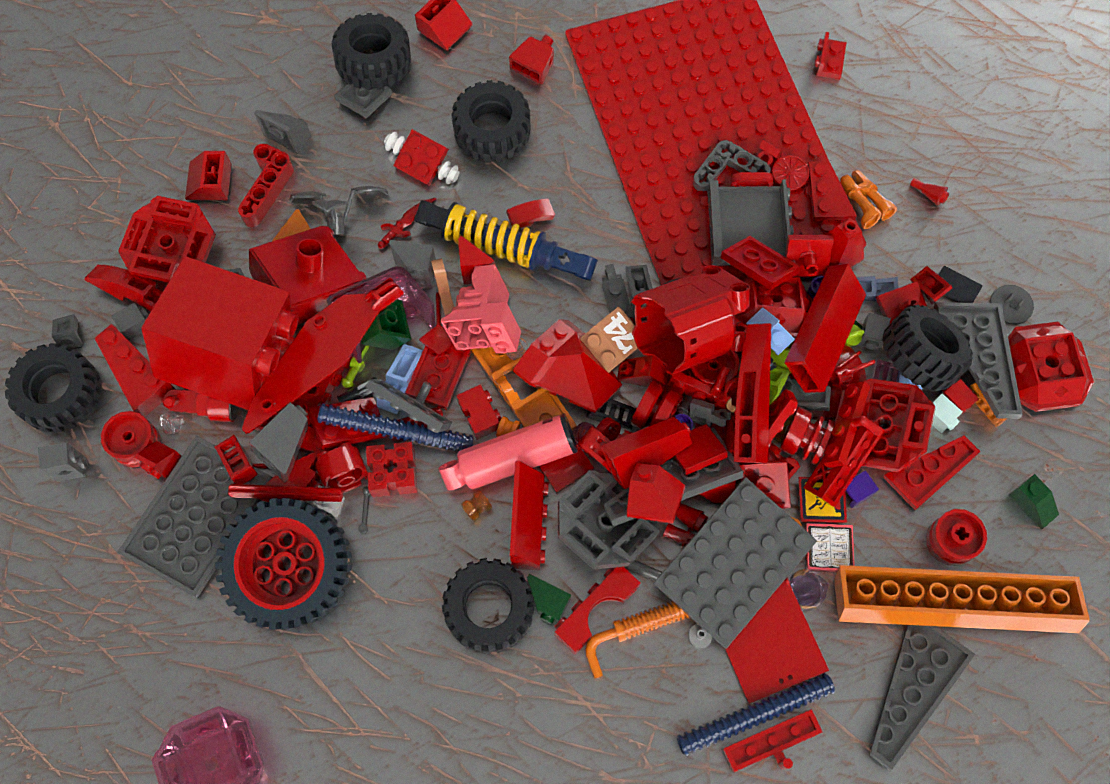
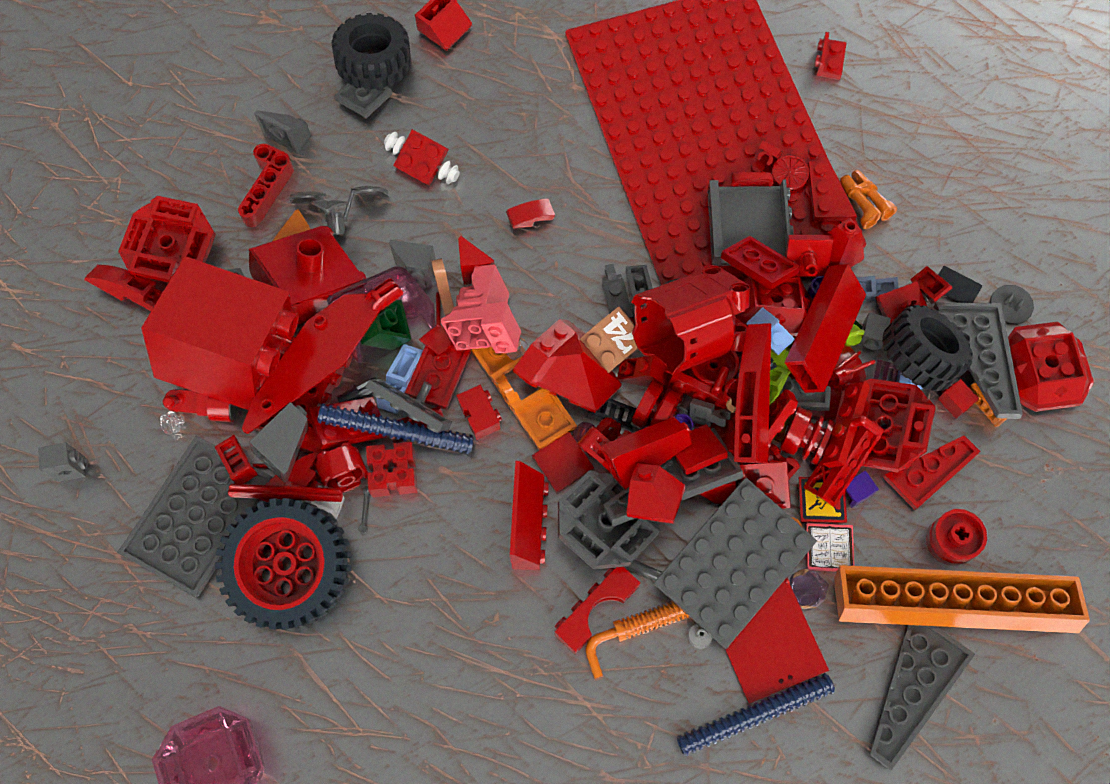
black tyre [5,343,102,433] -> none
dark grey bracket [52,314,82,349] -> none
red wedge [94,323,176,417] -> none
red wheel [101,411,161,468] -> none
dark grey brick [111,302,149,341] -> none
red slope [134,441,182,480] -> none
red slope [185,151,232,200] -> none
lime sword [341,345,370,388] -> none
red piece [378,198,436,249] -> none
piece [414,200,598,281] -> none
coral piece [438,413,578,490] -> none
black tyre [442,558,534,654] -> none
black tyre [452,80,531,162] -> none
clear orange wheel [461,490,493,522] -> none
orange wheel [496,416,521,437] -> none
red torso [509,35,554,85] -> none
dark green slope [527,574,571,624] -> none
red axle [663,523,695,547] -> none
red cone [676,503,708,532] -> none
dark grey beam [693,140,770,191] -> none
red plate [723,709,823,772] -> none
red cone [910,178,950,206] -> none
light aqua brick [932,394,962,433] -> none
dark green slope [1009,474,1059,529] -> none

